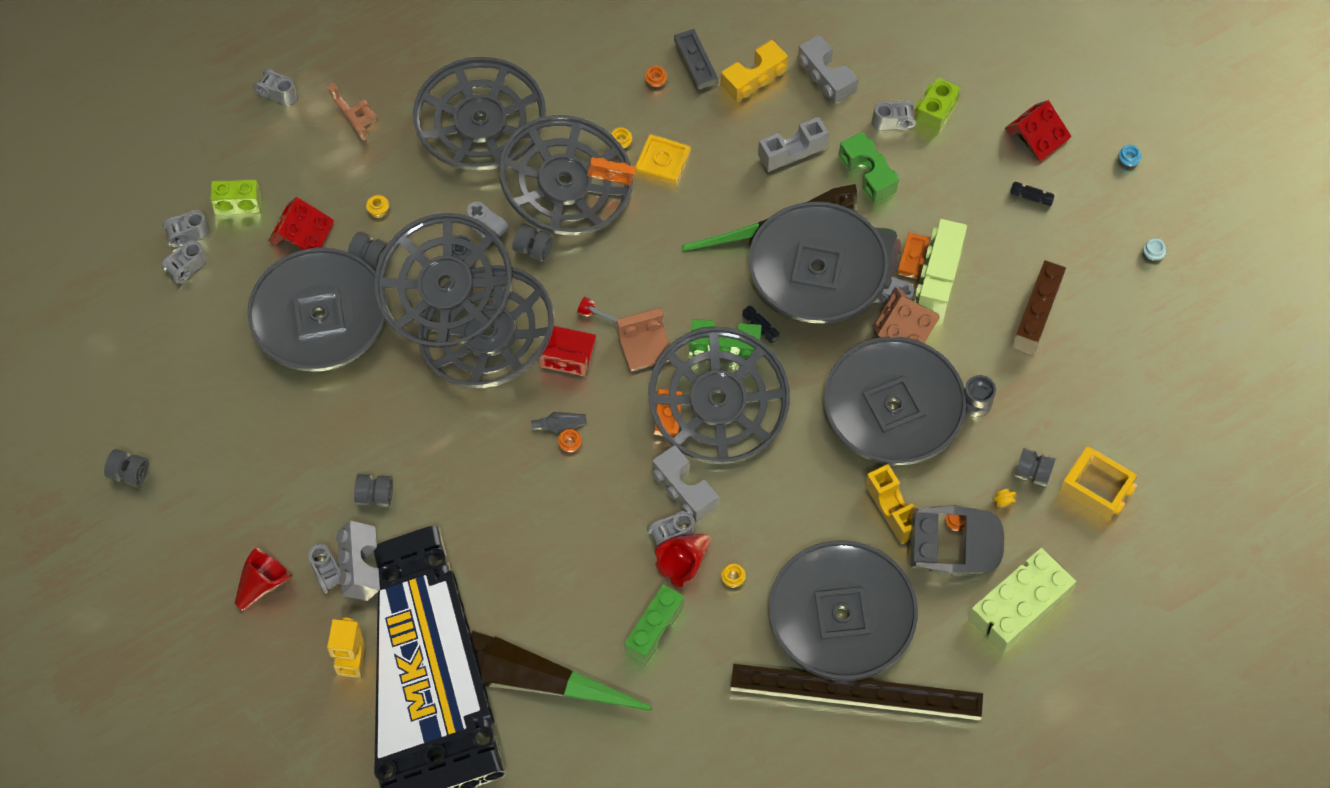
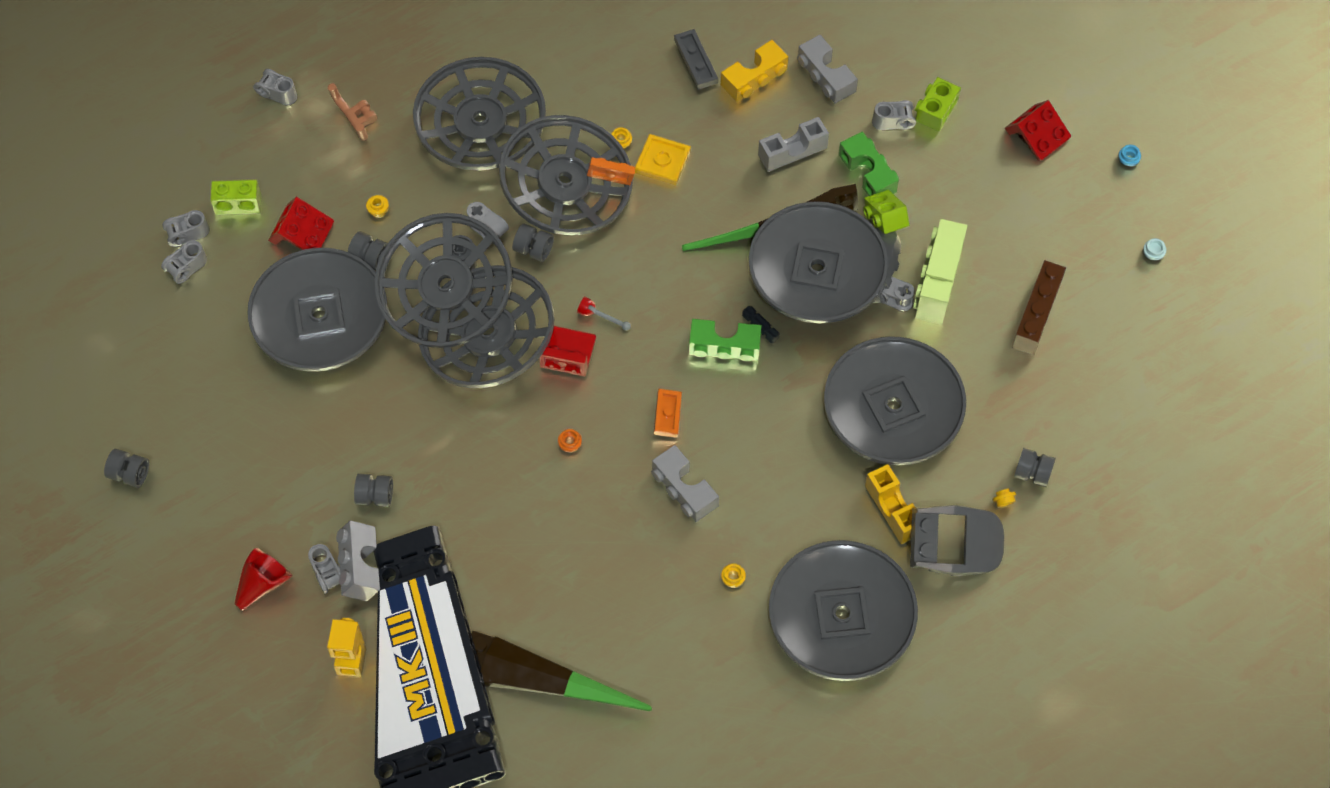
dark grey piece [531,412,587,433] -> none
nougat bracket [617,308,670,372] -> none
bright green arch [624,584,684,666] -> none
orange plate [645,66,667,87] -> none
light grey piece [647,511,695,548] -> none
dark grey dish [648,327,790,464] -> none
red hat [654,534,711,587] -> none
dark brown plate [730,664,983,720] -> none
nougat bracket [873,287,940,343] -> none
orange plate [897,232,931,280] -> none
orange plate [945,514,965,531] -> none
dark grey wheel [964,375,996,417] -> none
yellowish green piece [969,548,1077,654] -> none
black axle [1010,181,1055,206] -> none
yellow window [1060,445,1138,521] -> none
none -> lime brick [863,190,910,234]

